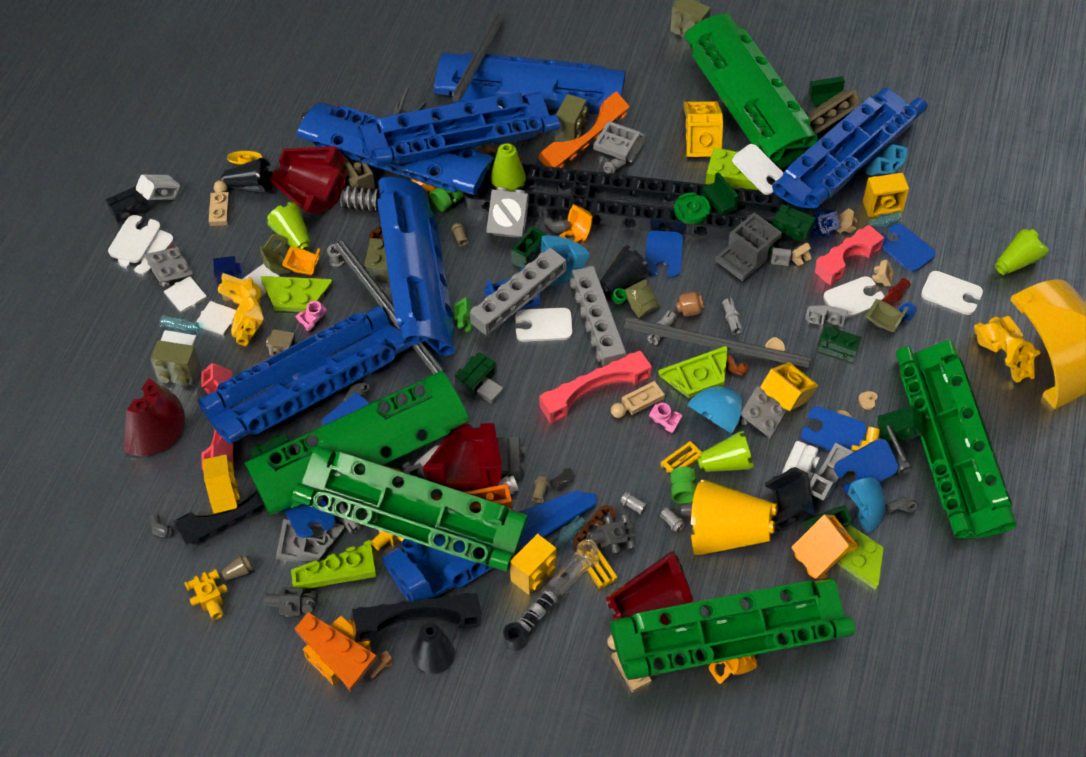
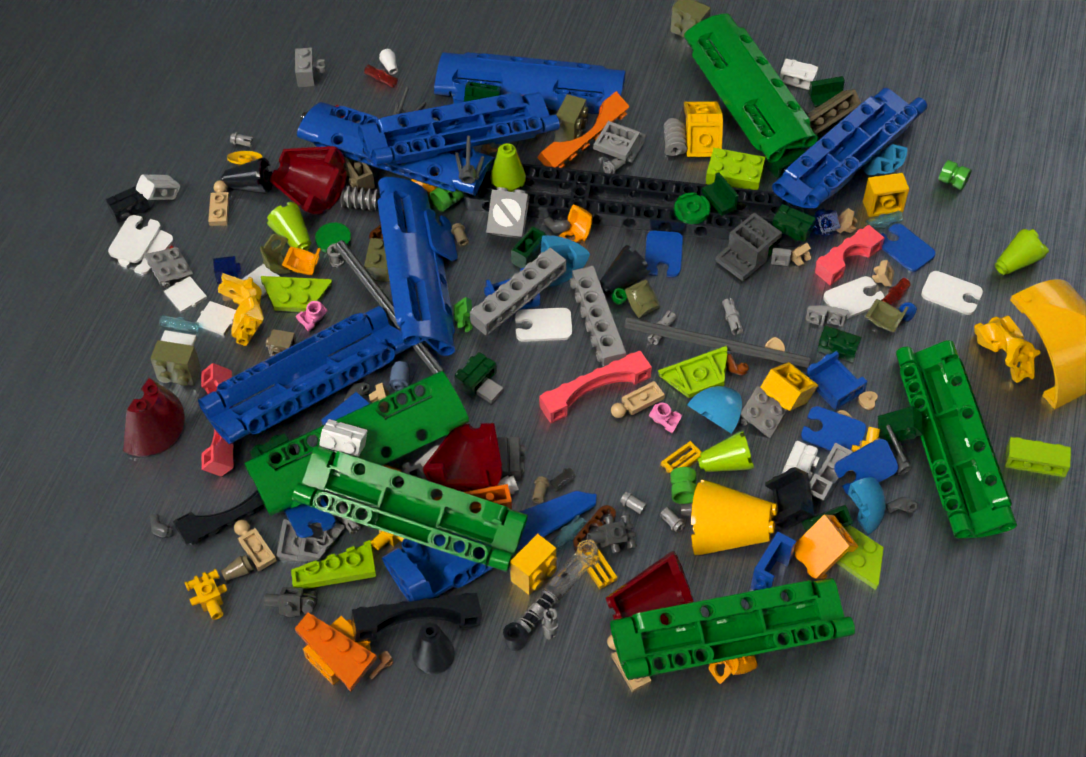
yellow brick [203,454,240,514] -> none
dark grey axle [452,13,504,102] -> none
medium nougat head [676,291,705,317] -> none
white piece [732,144,783,195] -> none
none -> light grey pin [230,132,254,147]
none -> tan plate [234,520,277,571]
none -> light grey brick [295,48,325,87]
none -> green tile [315,223,351,253]
none -> white brick [319,419,367,457]
none -> clear red pin [364,64,398,88]
none -> tan tile [369,383,390,410]
none -> white cone [379,49,398,75]
none -> sand blue brick [389,361,410,391]
none -> blue piece [424,208,458,261]
none -> dark grey plant [455,136,484,184]
none -> dark green brick [464,81,502,102]
none -> light grey pin [542,608,559,639]
none -> light grey piece [664,118,687,156]
none -> blue panel [750,531,796,591]
none -> white brick [780,59,818,90]
none -> blue panel [806,351,867,411]
none -> bright green wheel [939,159,972,190]
none -> lime brick [1005,437,1071,477]

